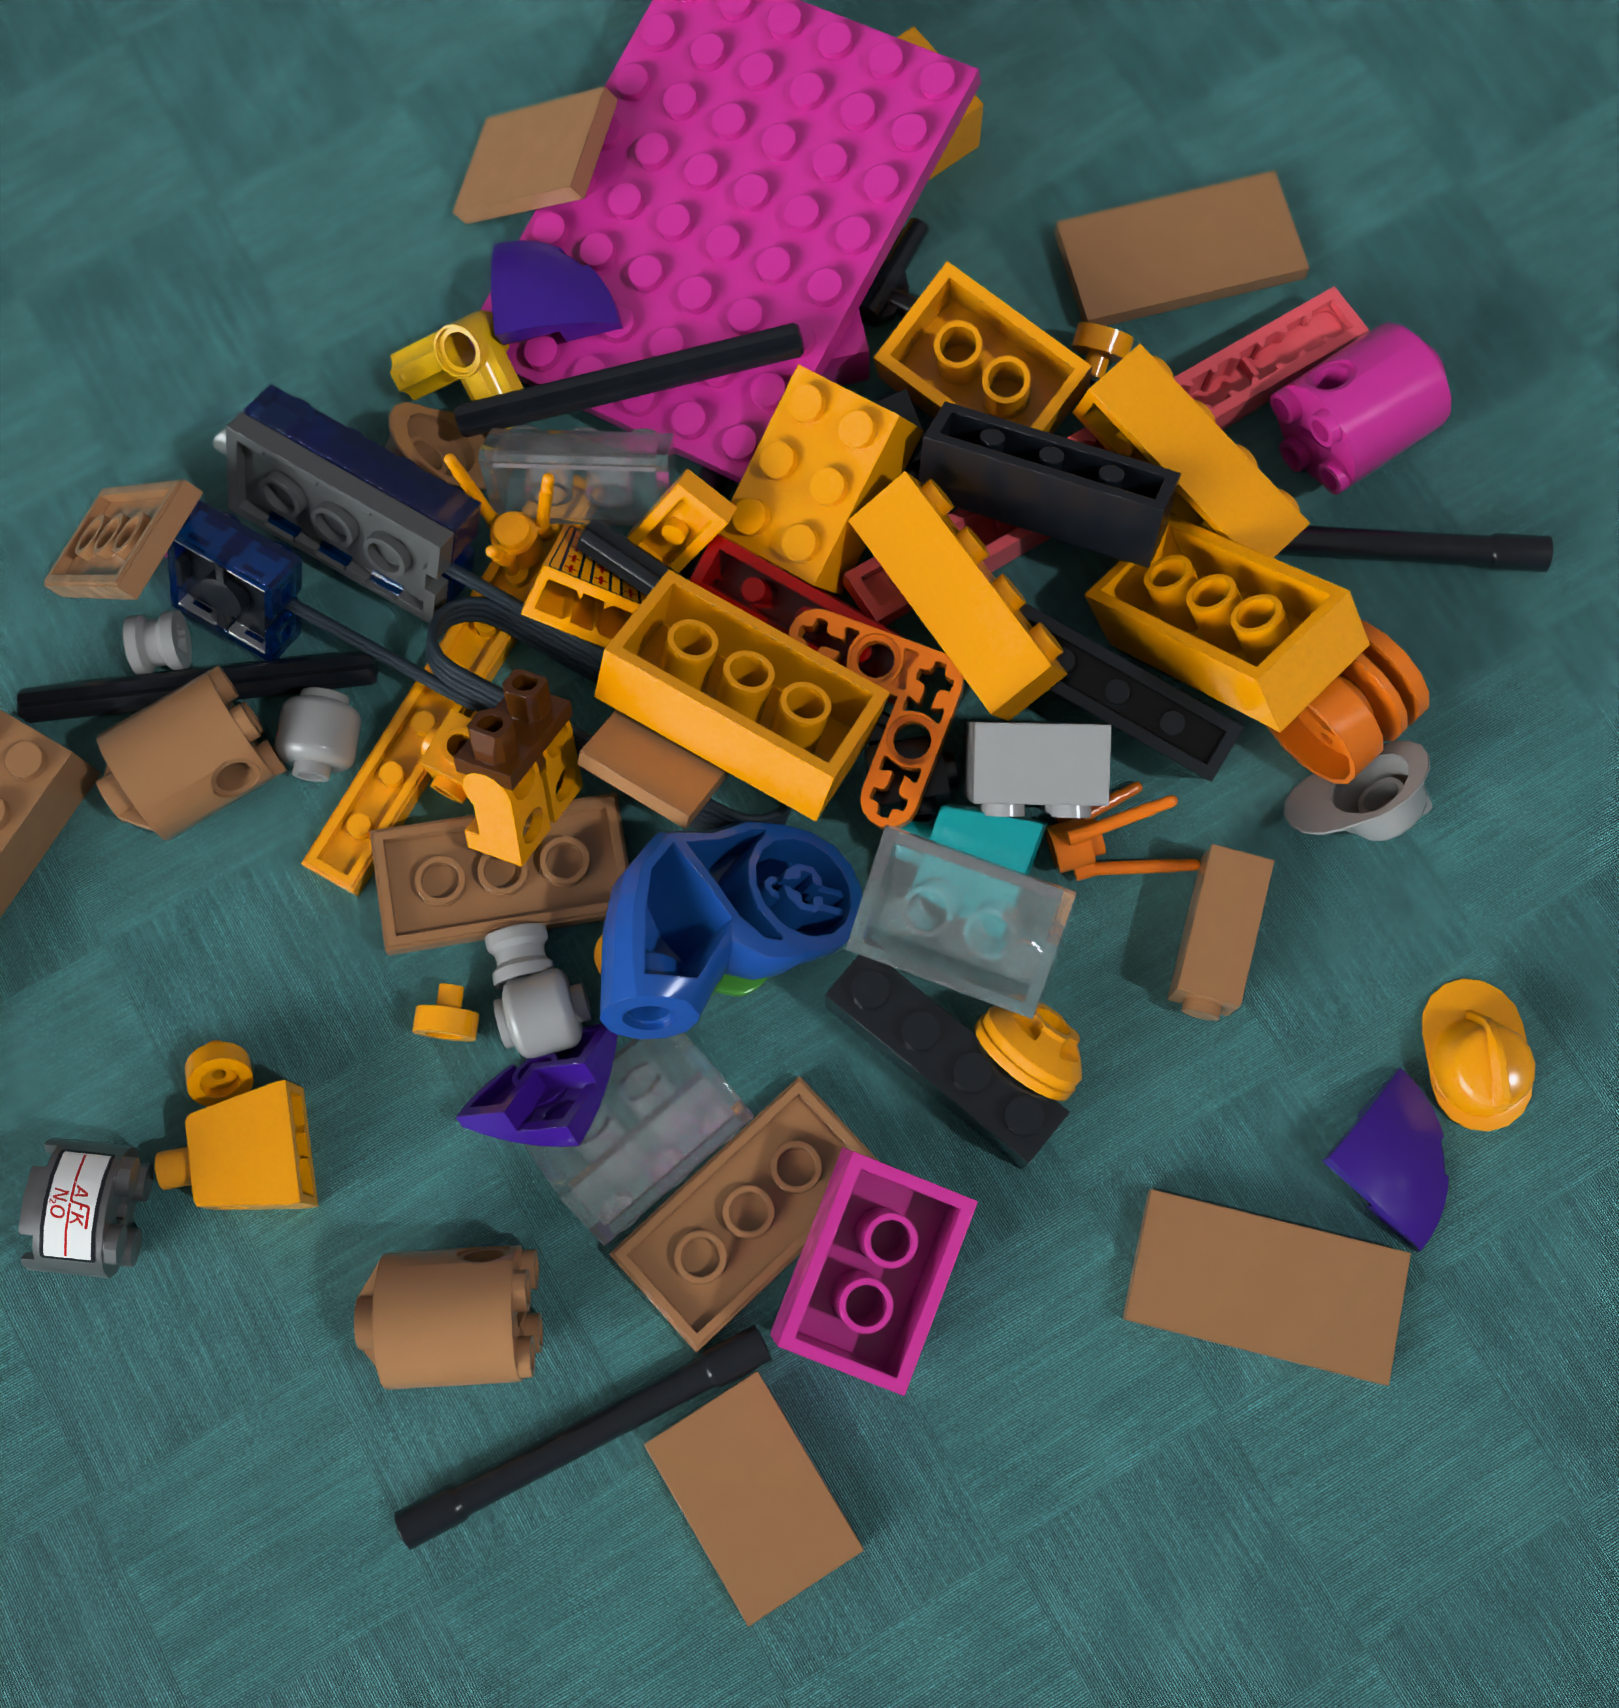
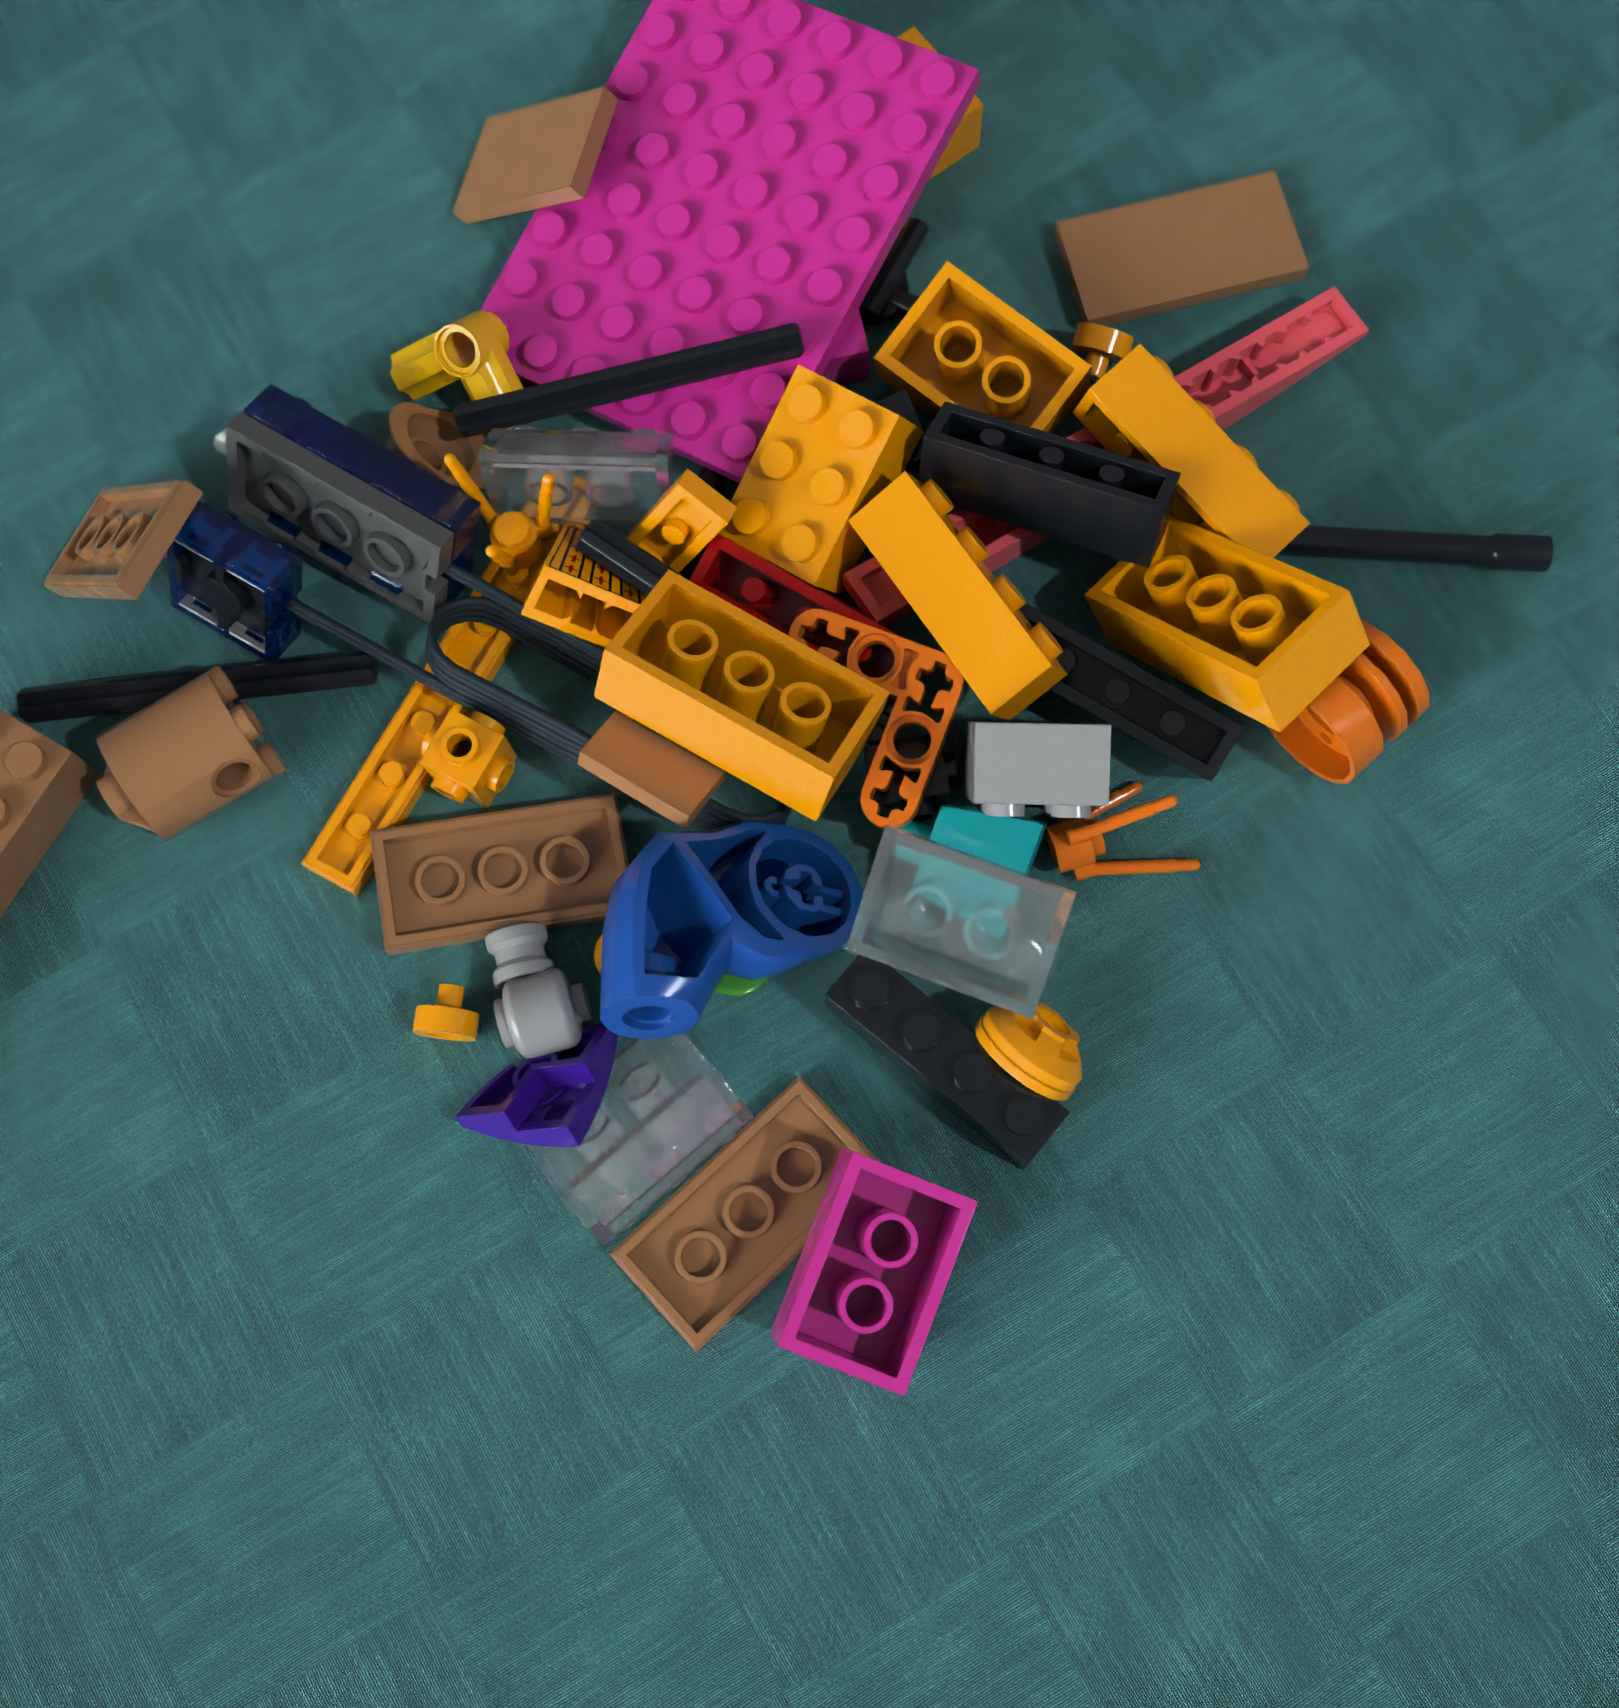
brick [19,1137,153,1278] -> none
light grey wheel [123,610,192,675] -> none
light orange torso [155,1080,318,1210] -> none
light orange tile [185,1040,253,1106] -> none
light grey head [274,687,362,782] -> none
medium nougat cylinder [354,1245,543,1390] -> none
black piece [394,1324,773,1550] -> none
hips [453,669,583,867] -> none
dark purple brick [491,240,623,345] -> none
medium nougat tile [643,1371,864,1627] -> none
medium nougat tile [1122,1189,1411,1386] -> none
medium nougat brick [1167,844,1275,1021] -> none
dark pink cylinder [1270,322,1451,495] -> none
light grey piece [1284,740,1432,841] -> none
dark purple brick [1322,1068,1449,1252] -> none
light orange piece [1422,979,1536,1132] -> none

